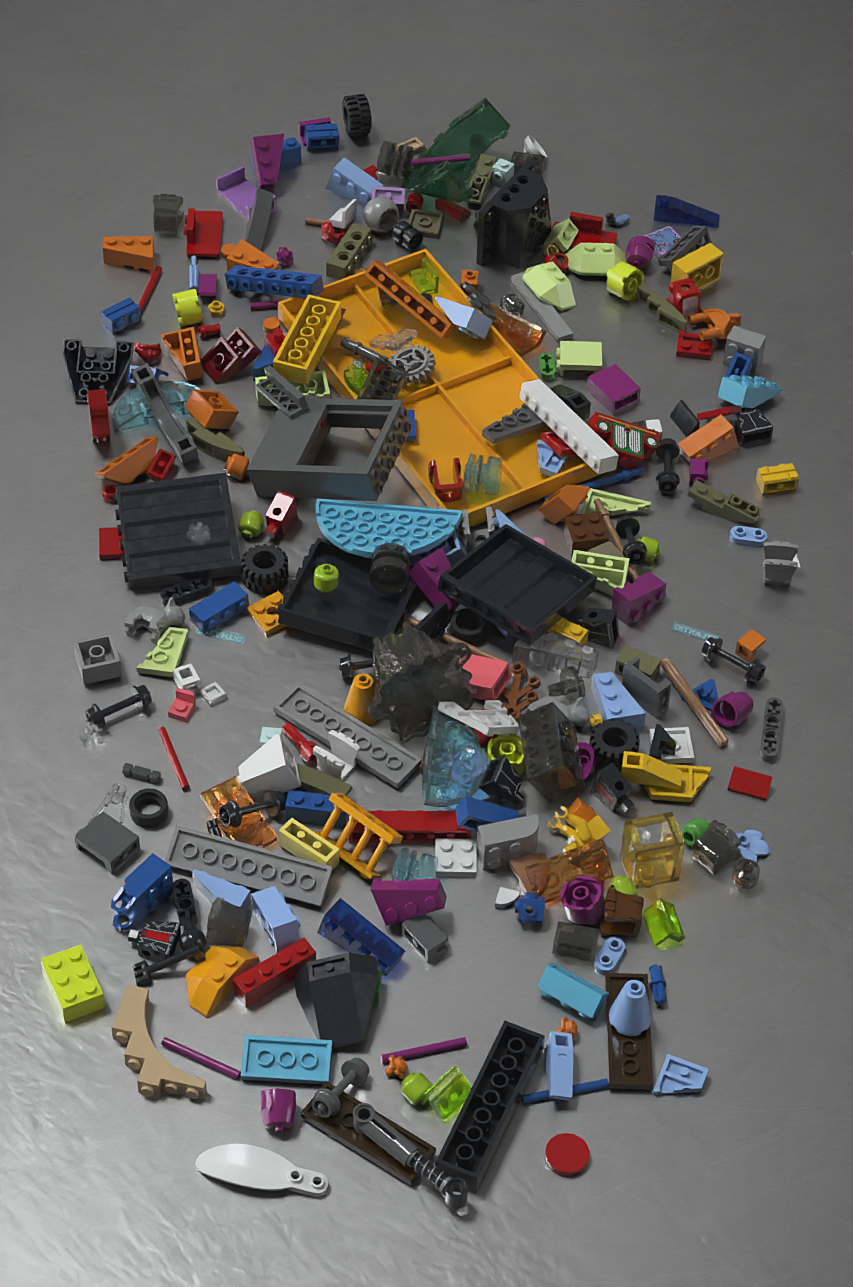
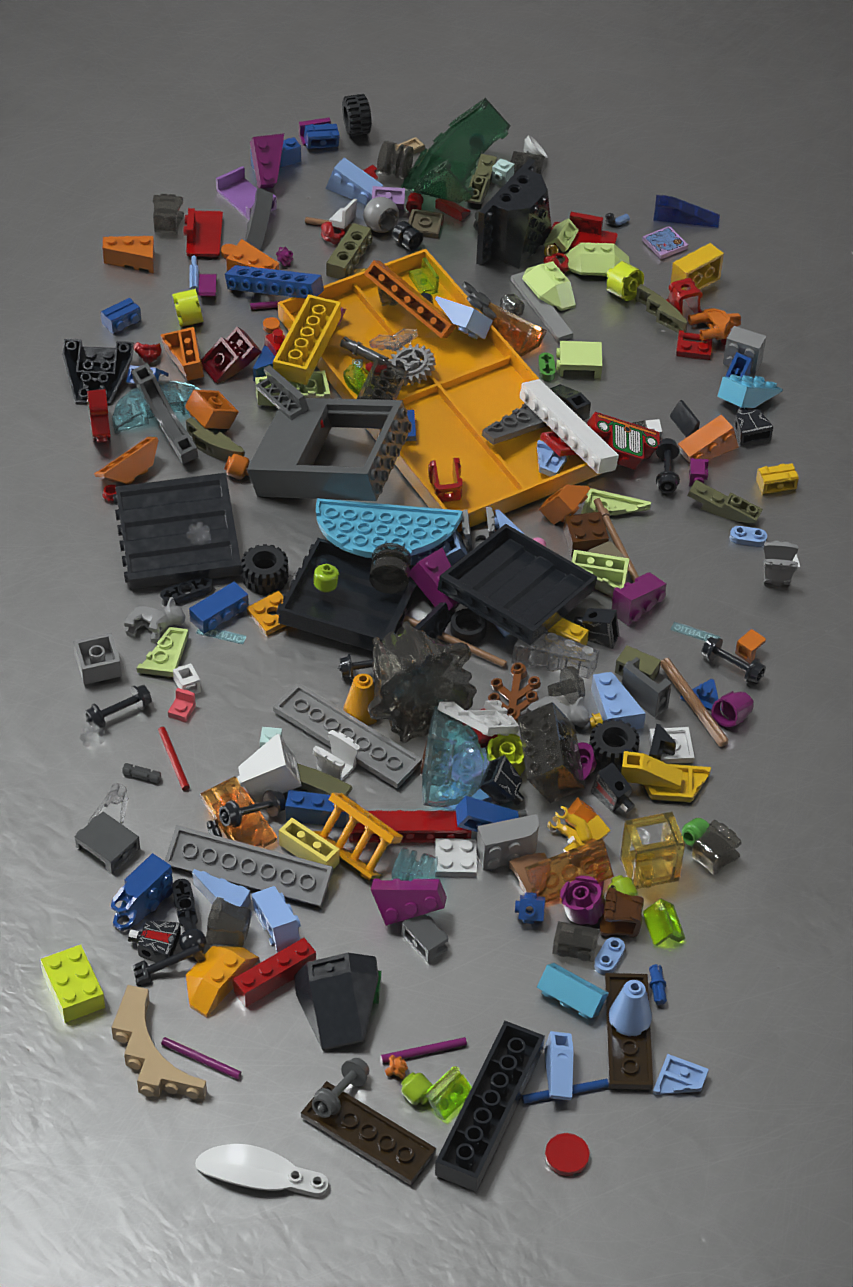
red tile [99,527,125,560] -> none
black tyre [129,788,168,828] -> none
red bar [138,266,162,313] -> none
red slope [146,449,177,482] -> none
red pin [198,323,221,338] -> none
white tile [199,682,227,707] -> none
yellow plate [208,301,225,316] -> none
lime head [238,510,265,539] -> none
medium azure plate [241,1035,332,1084] -> none
magenta helmet [260,1088,296,1132] -> none
red torso [265,491,298,538] -> none
red piece [282,722,319,766] -> none
clear blue wedge [317,898,405,976] -> none
piece [353,1103,468,1209] -> none
magenta bar [410,154,470,166] -> none
coral brick [450,654,512,701] -> none
orange brick [460,270,479,296] -> none
clear light blue wheel [464,454,502,495] -> none
white tile [495,887,520,908] -> none
blue bar [542,467,643,503] -> none
orange plant [555,1017,578,1042] -> none
magenta brick [587,364,641,414] -> none
black piece [615,515,647,565] -> none
magenta helmet [625,236,656,270] -> none
lime head [637,536,662,563] -> none
dark grey fence [658,226,712,274] -> none
red tile [697,405,742,420] -> none
red slope [727,766,772,800] -> none
light blue plate [731,830,771,864] -> none
clear smoke head [732,859,760,889] -> none
dark grey beam [759,698,784,762] -> none

